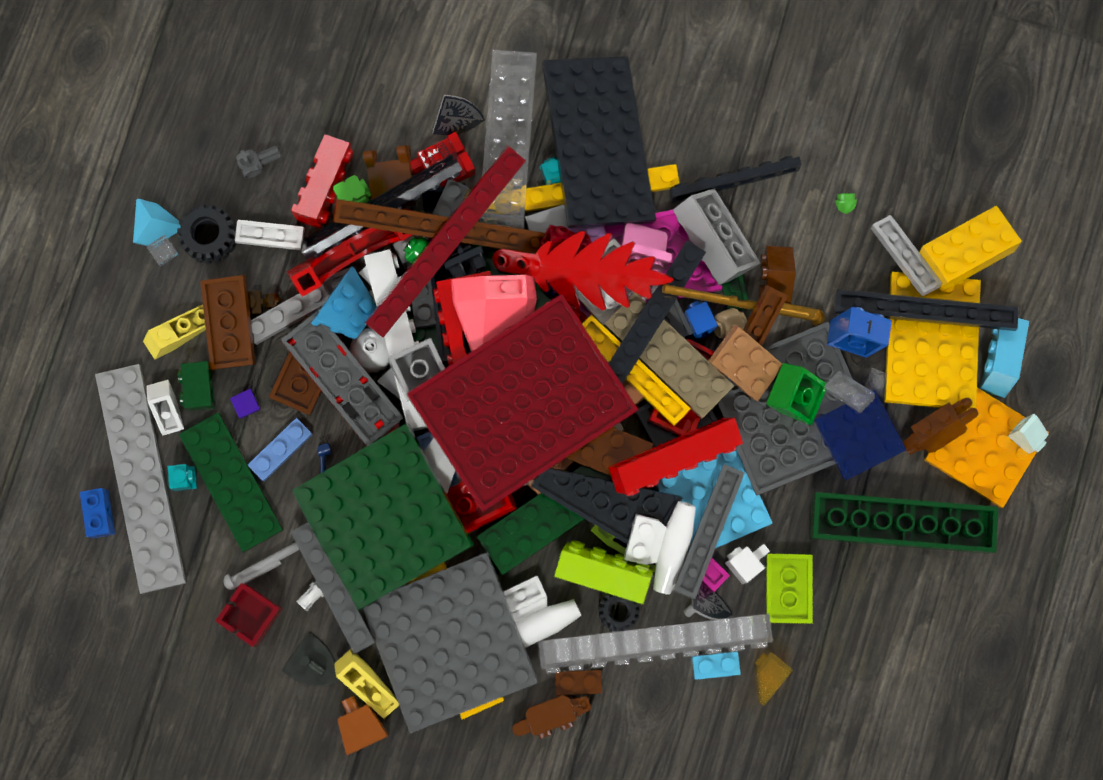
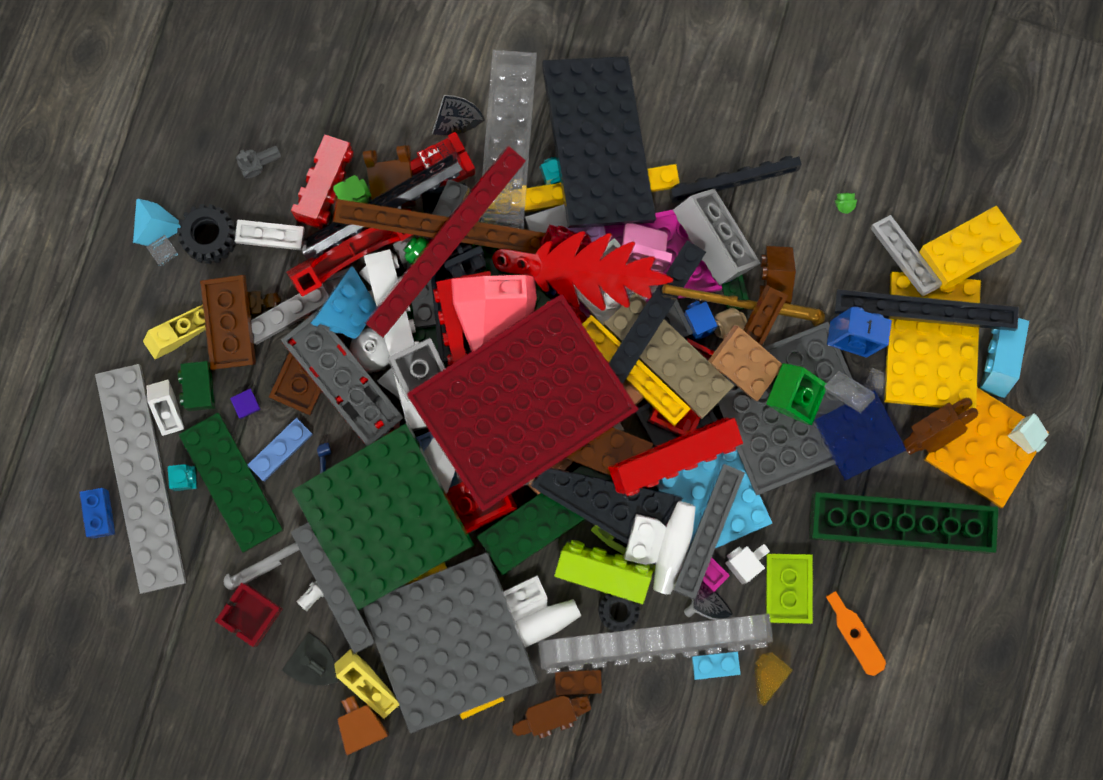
none -> orange piece [826,591,886,676]

